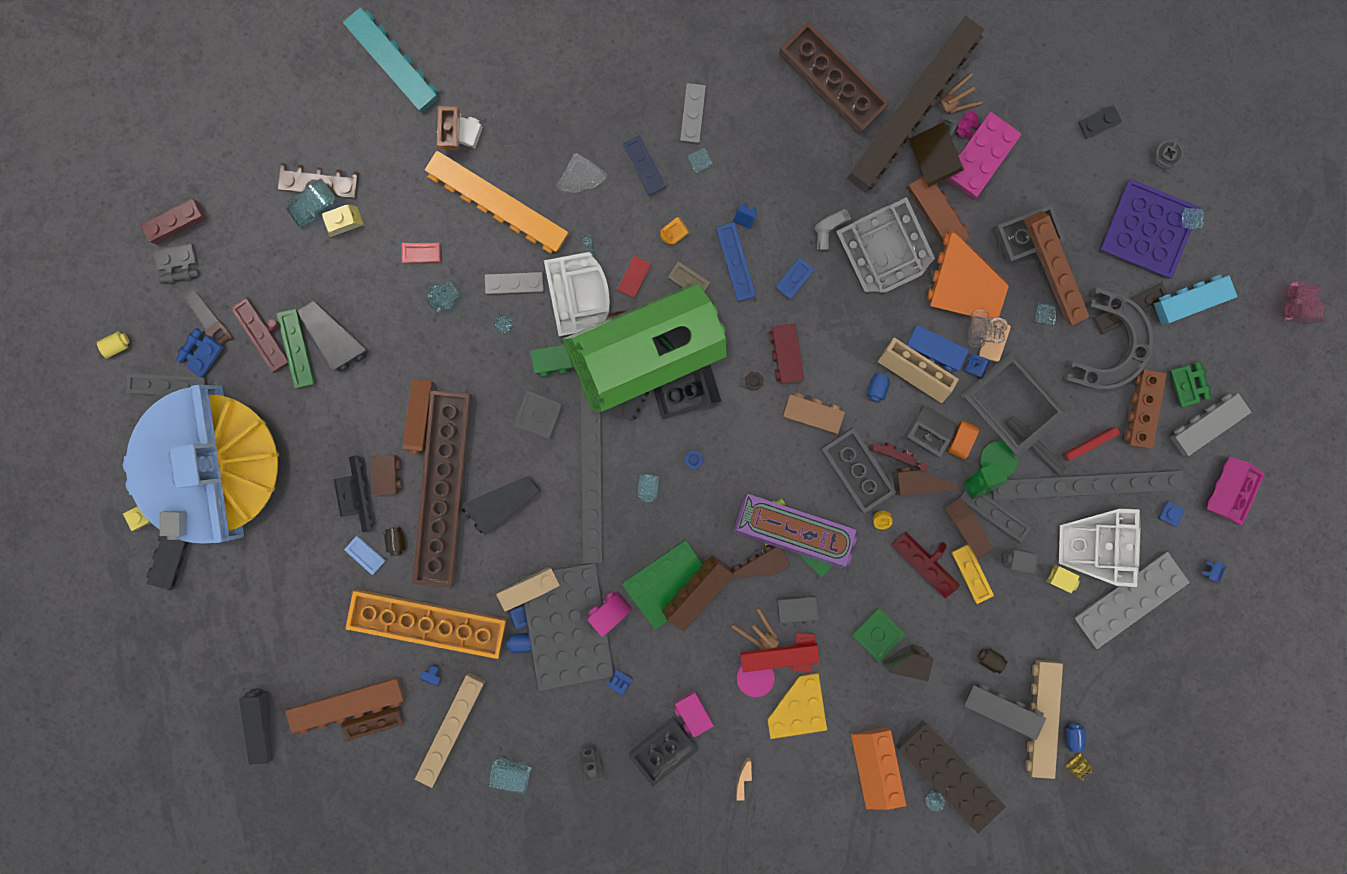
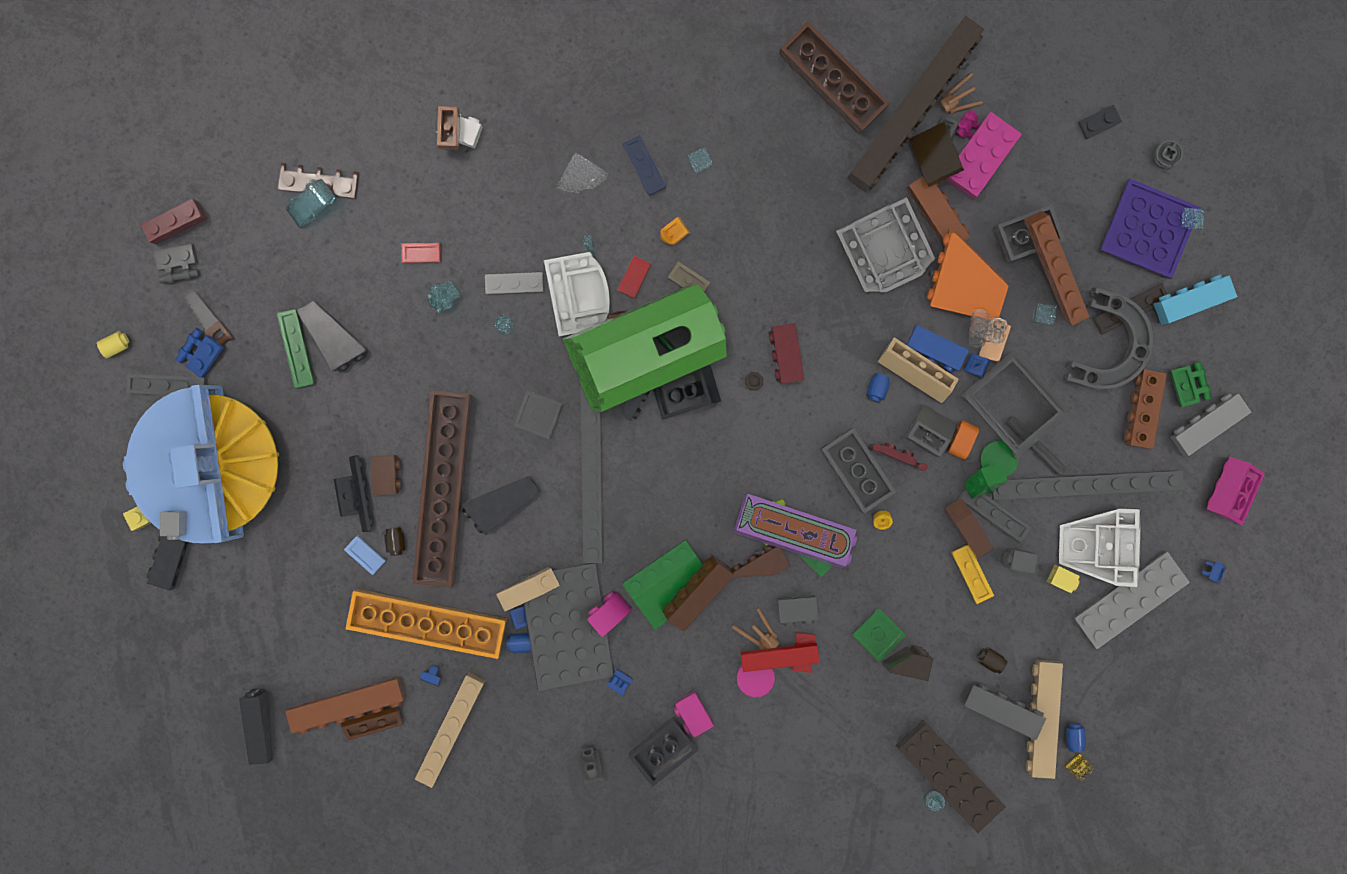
plate [230,297,289,373] -> none
light yellow torso [322,205,364,237] -> none
teal brick [343,7,439,113] -> none
dark orange slope [402,379,434,454] -> none
light orange brick [425,151,569,254] -> none
clear light blue brick [488,758,532,794] -> none
green brick [531,345,573,377] -> none
clear light blue brick [638,473,659,502] -> none
light grey plate [680,83,706,144] -> none
blue tile [684,450,703,469] -> none
blue plate [716,222,756,302] -> none
blue tile [733,203,758,229] -> none
light nougat slope [736,758,752,800] -> none
yellow plate [767,673,827,739] -> none
blue plate [775,258,815,299] -> none
medium nougat brick [782,392,845,434] -> none
light grey arm [814,209,851,250] -> none
orange slope [851,726,906,810] -> none
dark red plate [891,531,960,599] -> none
reddish brown slope [893,466,959,496] -> none
red tile [1062,427,1120,461] -> none
blue plate [1158,501,1185,527] -> none
clear pink brick [1285,281,1326,324] -> none

